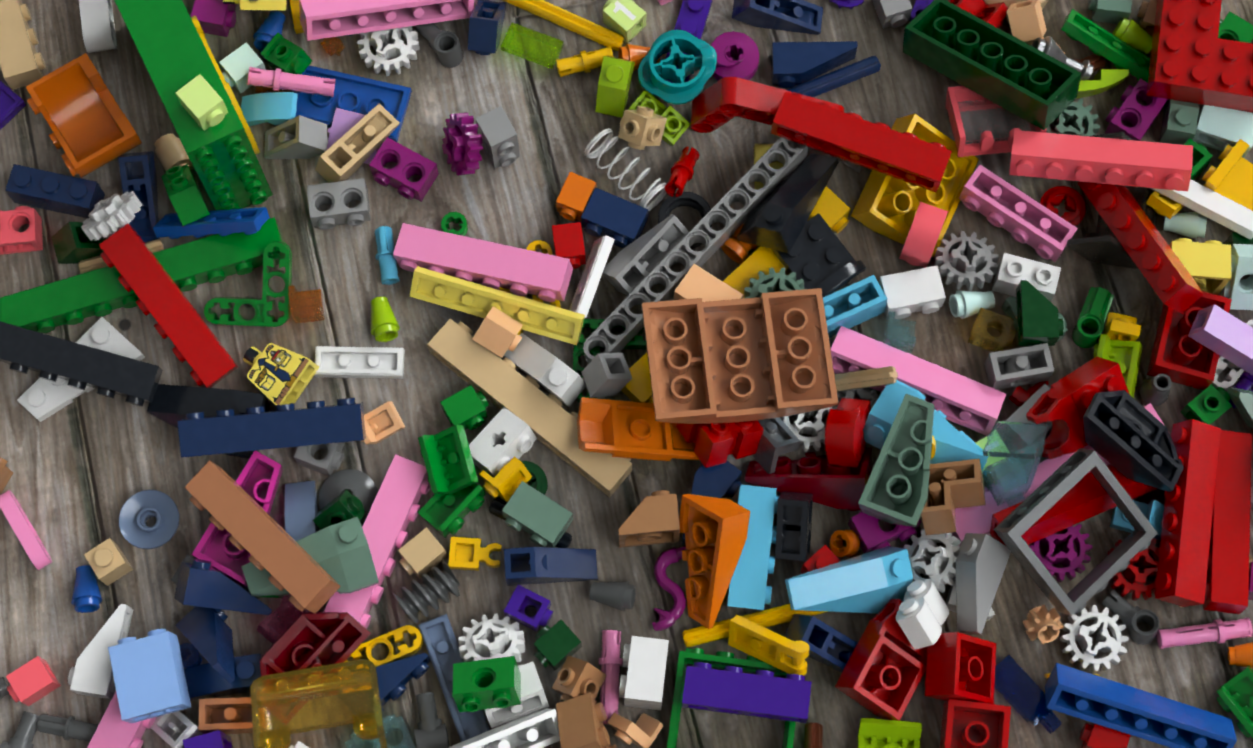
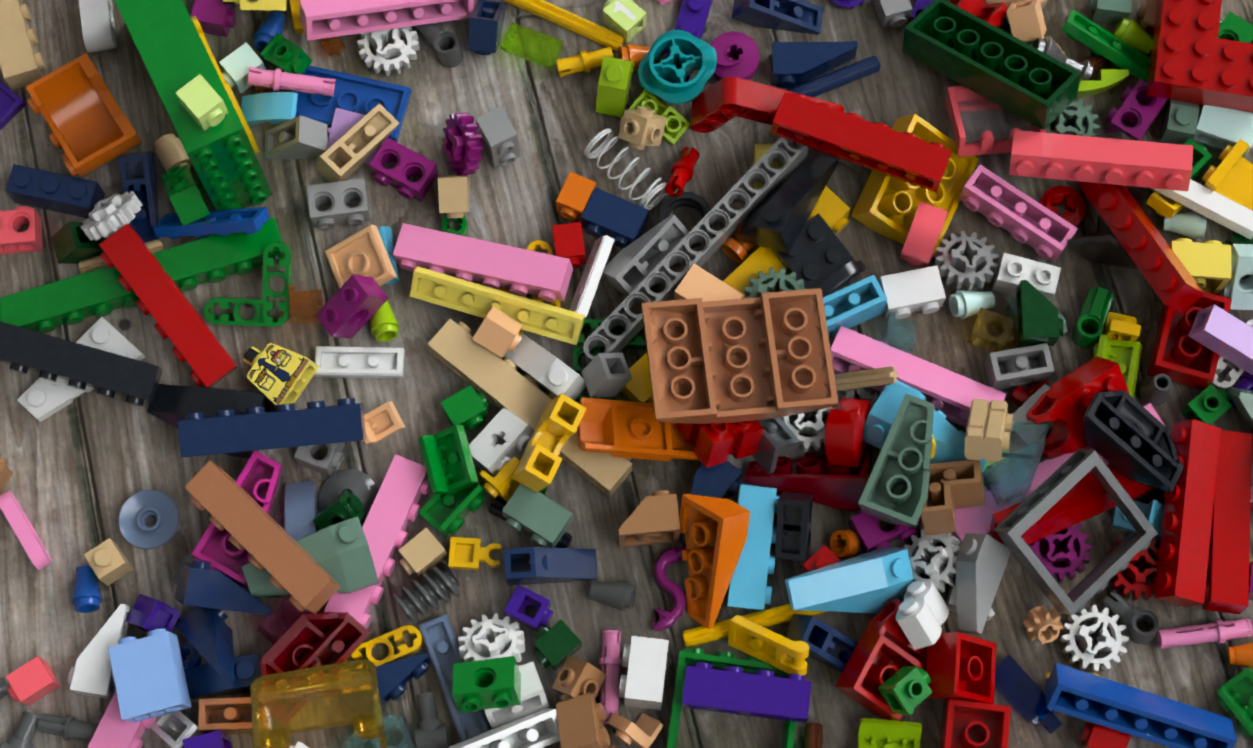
none -> dark purple brick [126,594,181,633]
none -> magenta brick [316,275,389,338]
none -> light nougat tile [324,224,397,289]
none -> tan slope [437,174,470,218]
none -> yellow arch [511,393,587,493]
none -> green brick [877,666,932,715]
none -> tan brick [964,399,1013,462]

